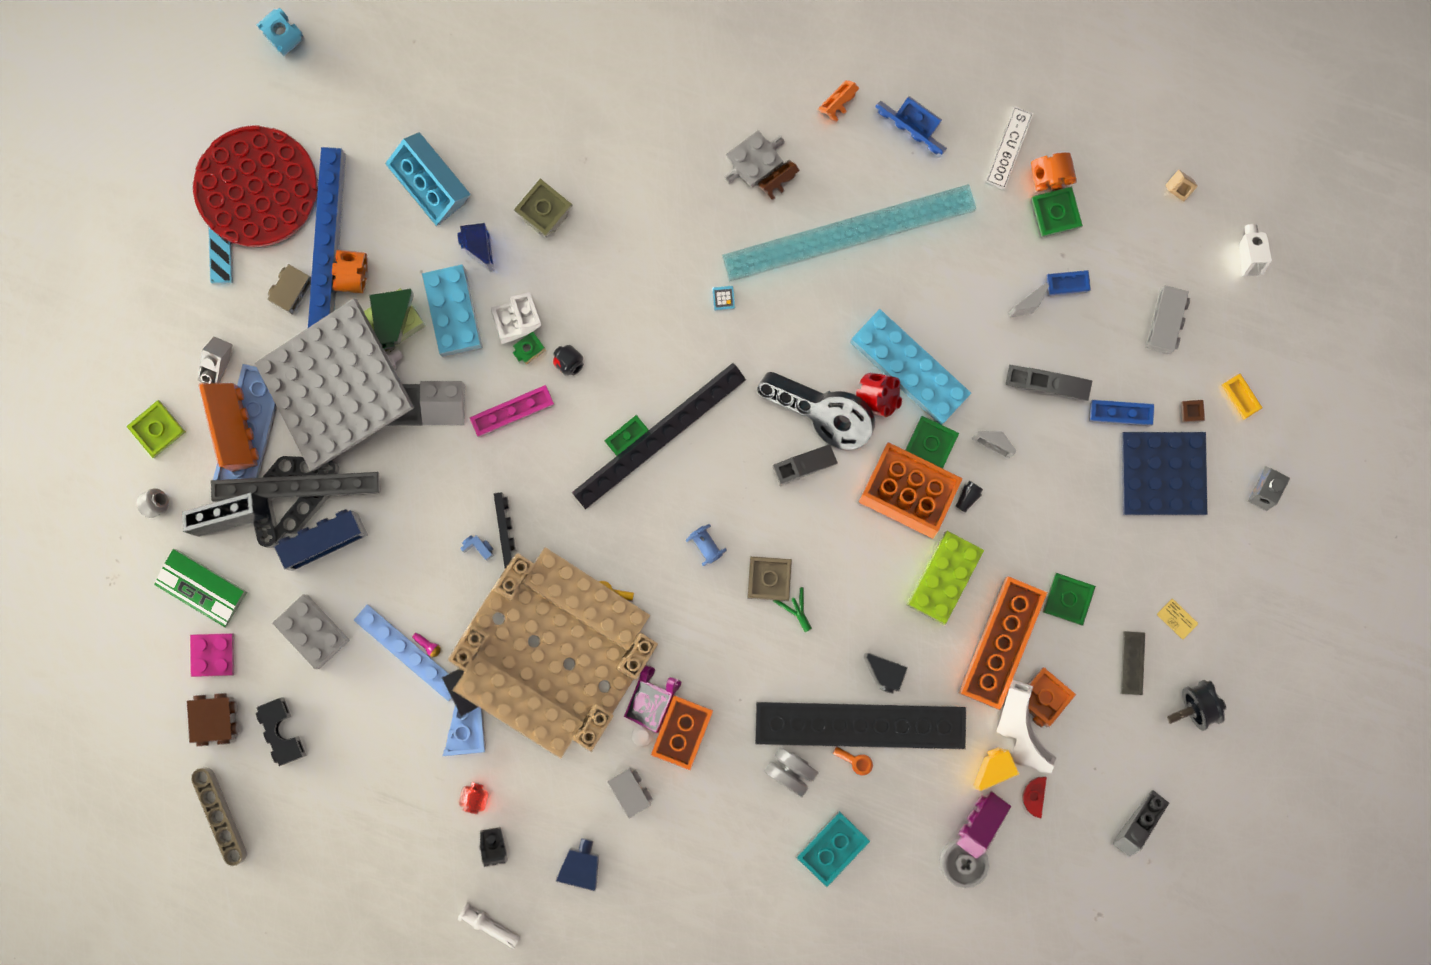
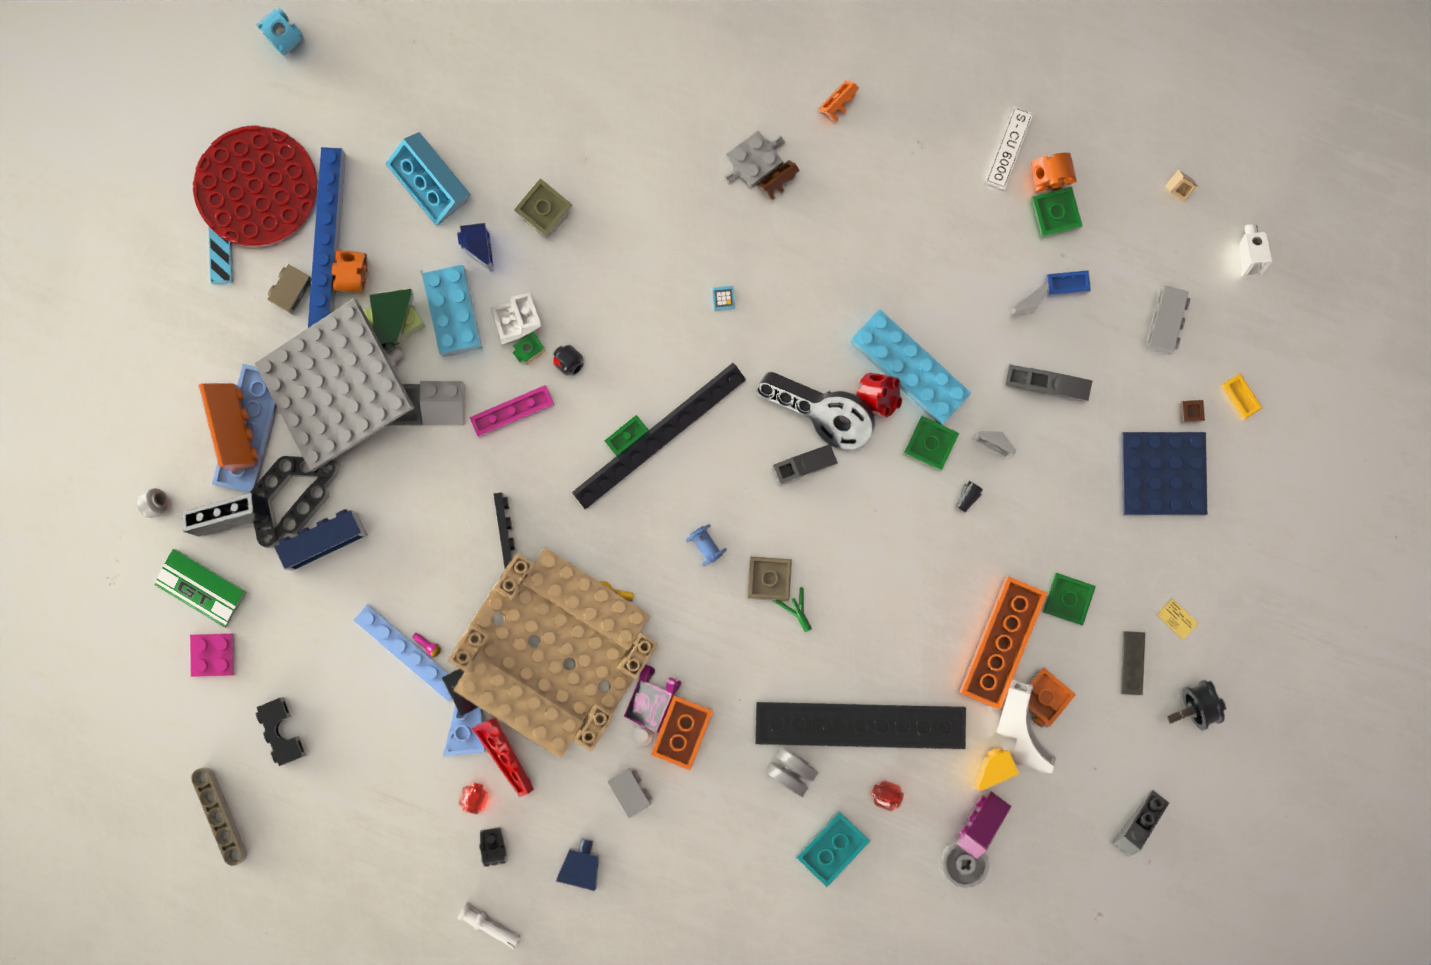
lime tile [126,400,186,458] -> none
reddish brown brick [187,693,239,746] -> none
light grey slope [197,336,233,383] -> none
dark grey tile [211,472,380,502] -> none
light grey brick [272,594,350,669] -> none
medium blue bracket [460,535,494,561] -> none
clear light blue piece [722,184,976,282] -> none
orange plate [833,746,873,776] -> none
orange slope [858,442,963,539] -> none
black slope [864,653,908,694] -> none
blue bracket [875,96,947,154] -> none
lime brick [907,531,984,625] -> none
red plate [1022,777,1047,819] -> none
blue plate [1090,400,1154,426] -> none
dark grey torso [1248,467,1290,511] -> none
none -> red wing [472,717,534,797]
none -> clear red head [871,780,904,811]

